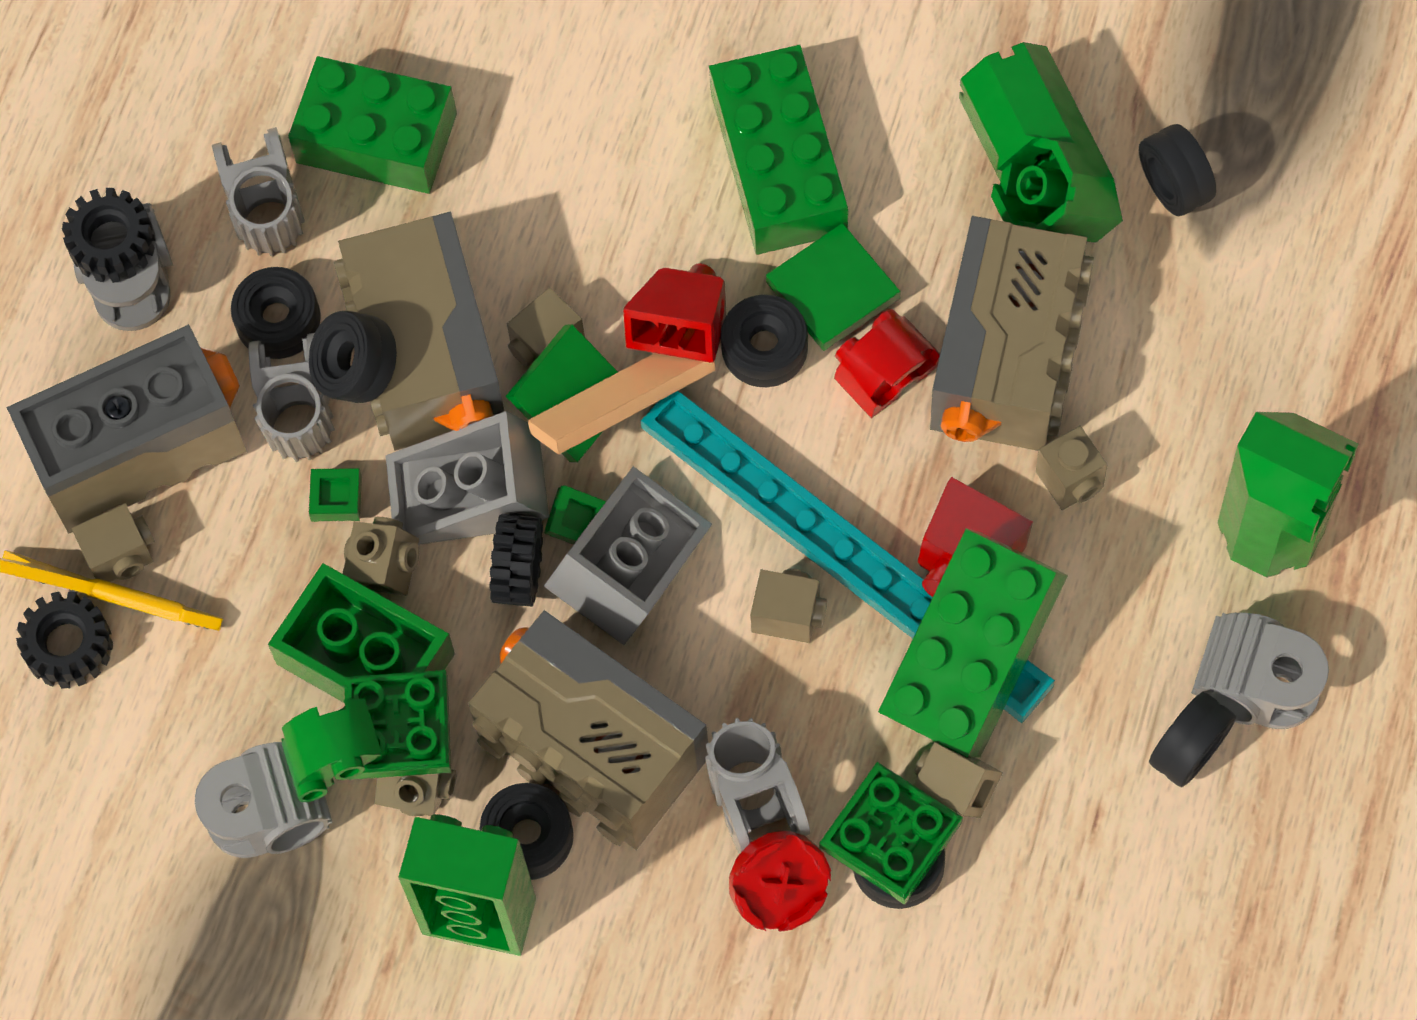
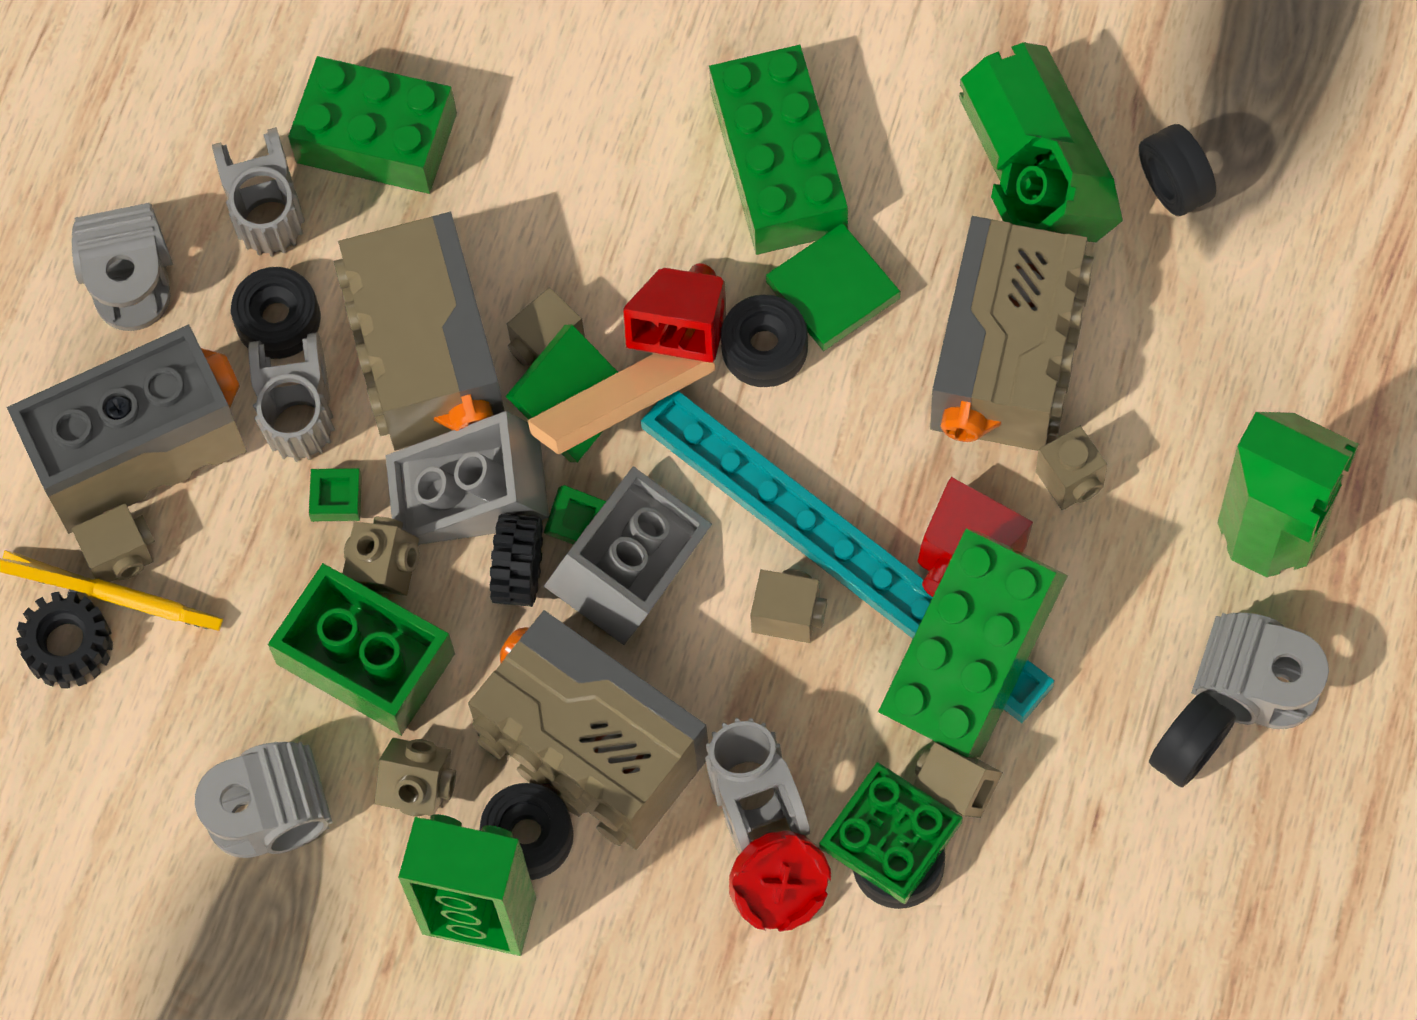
black tyre [62,188,156,283] -> none
green cylinder [281,699,382,802] -> none
black tyre [309,311,397,403] -> none
green tile [344,670,451,780] -> none
red cylinder [834,309,940,419] -> none

